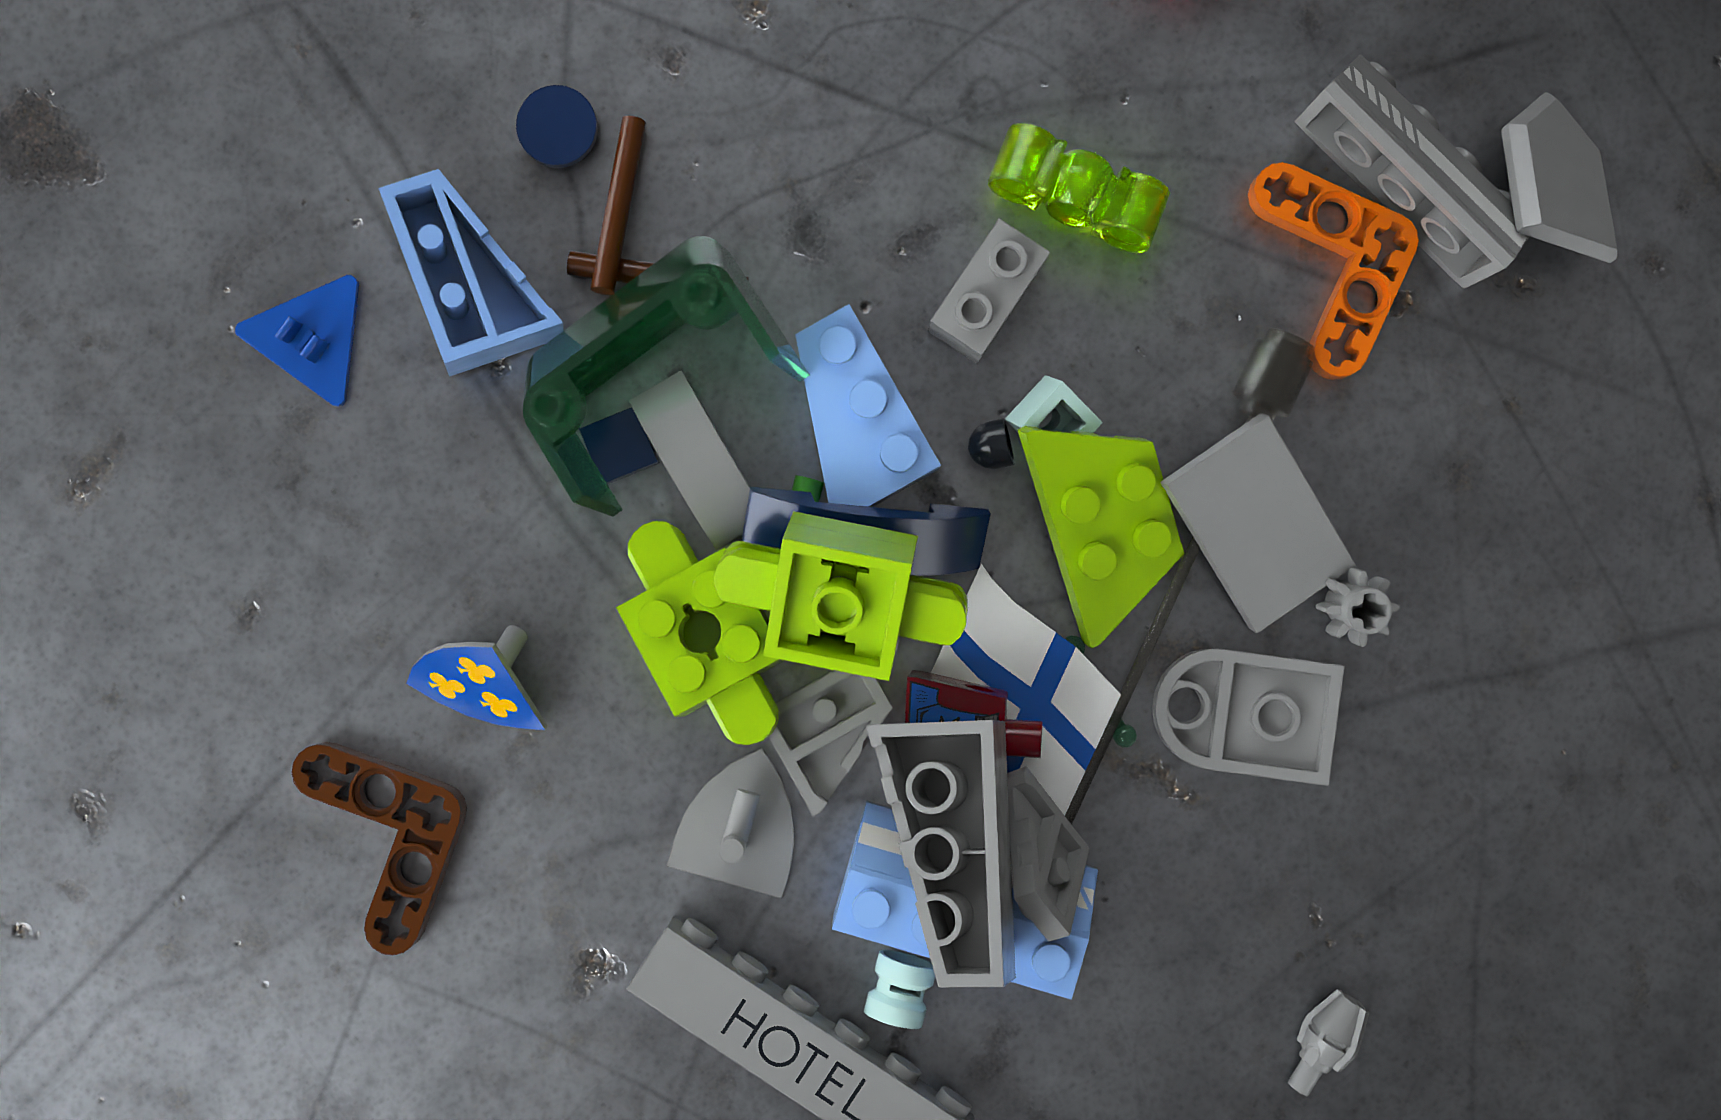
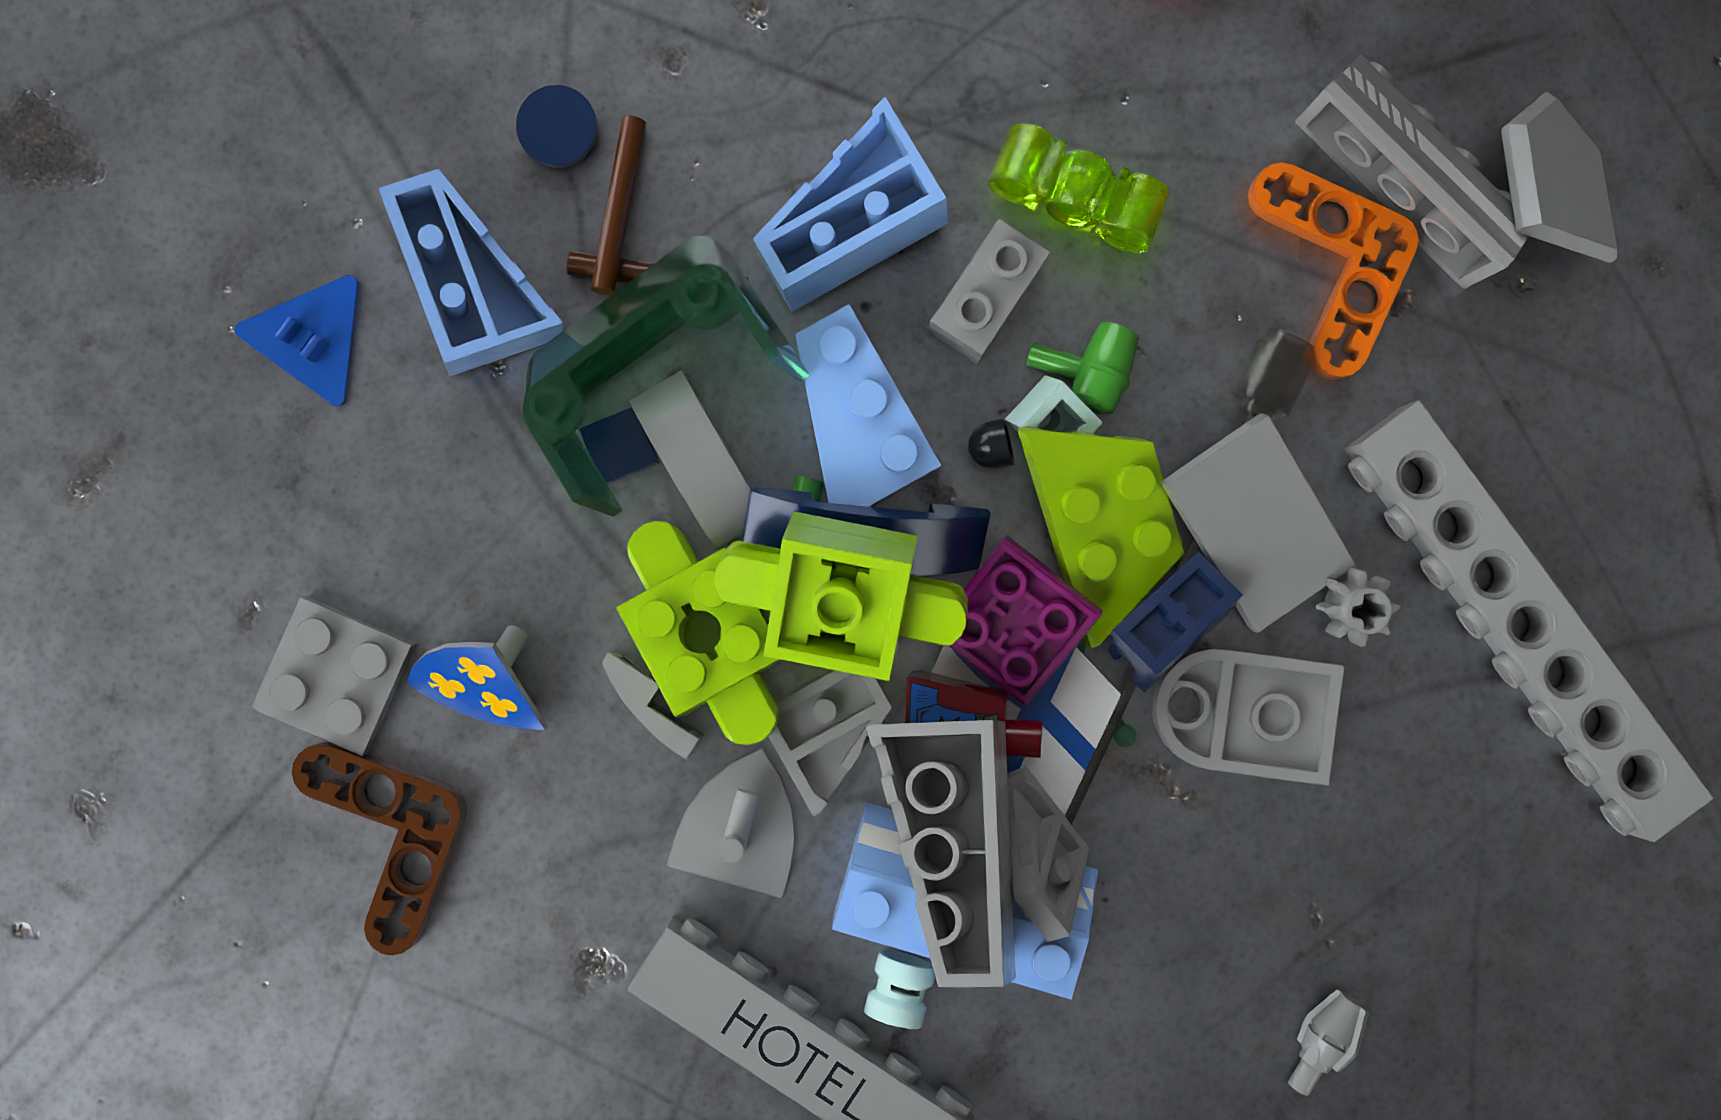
none -> light grey plate [251,597,417,756]
none -> light grey slope [601,650,704,760]
none -> light blue wedge [753,97,949,312]
none -> magenta tile [947,535,1103,707]
none -> bright green piece [1027,322,1139,414]
none -> dark blue hinge [1109,552,1243,693]
none -> light grey brick [1343,400,1714,843]

